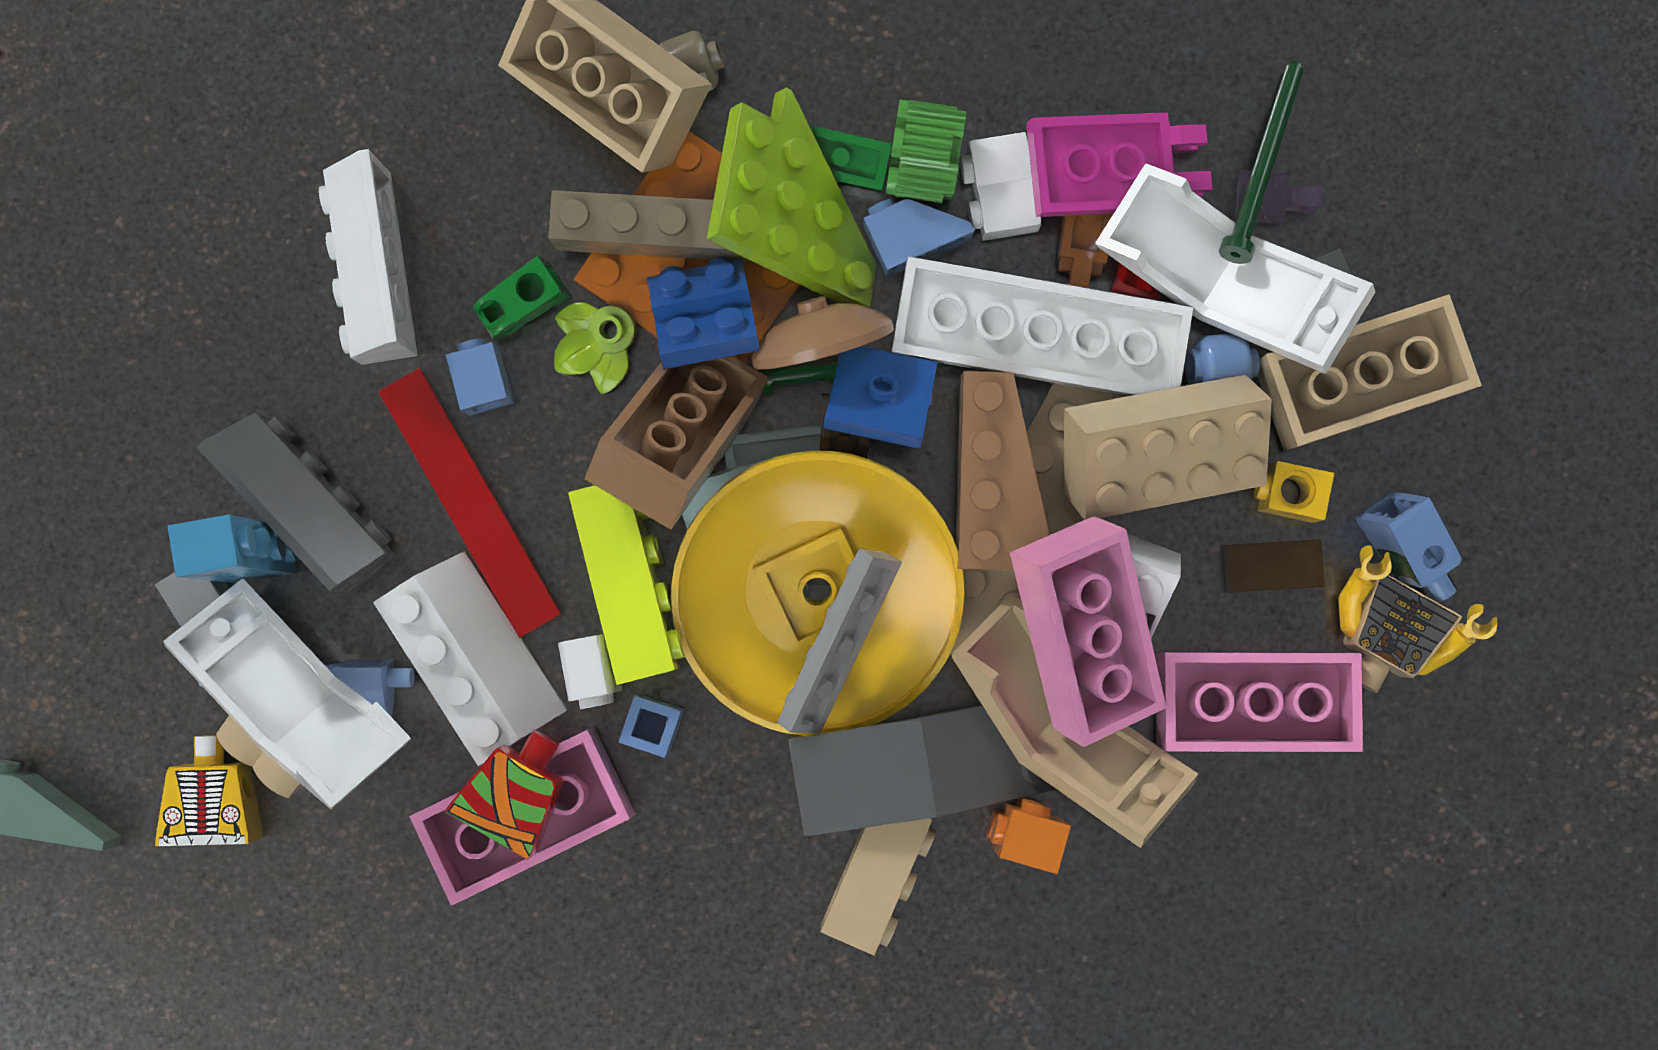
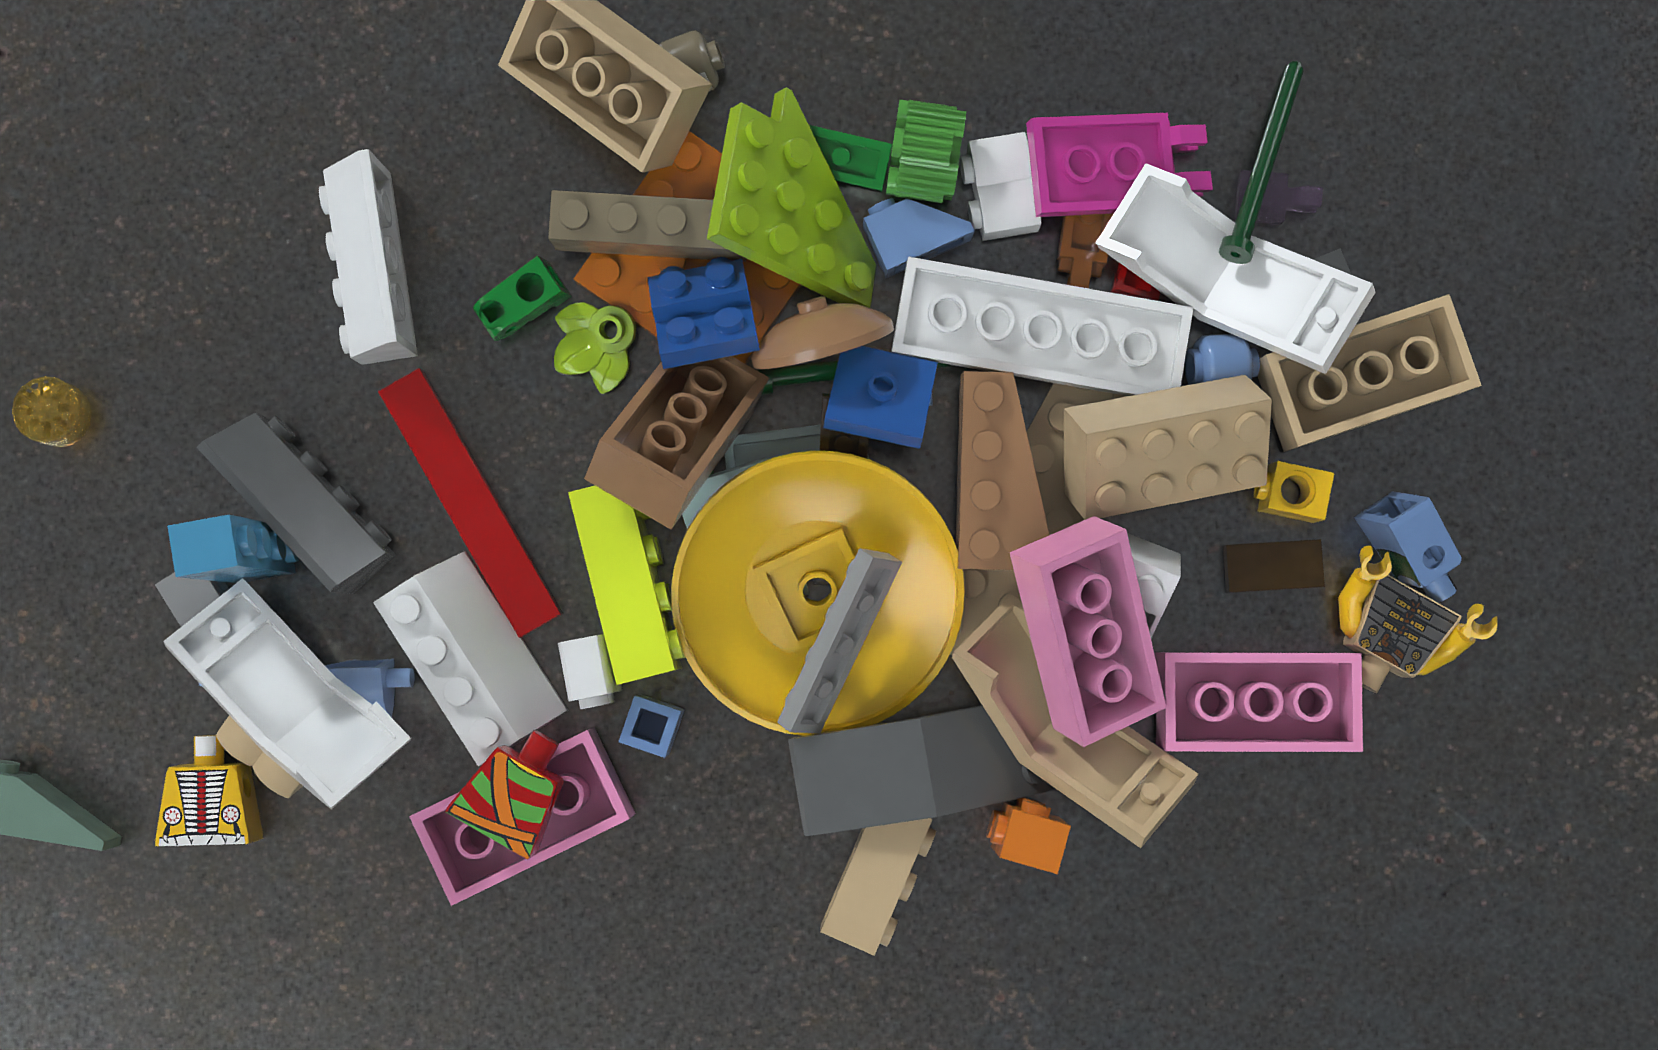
medium blue brick [446,338,515,416] -> none
none -> clear yellow wheel [12,376,92,448]

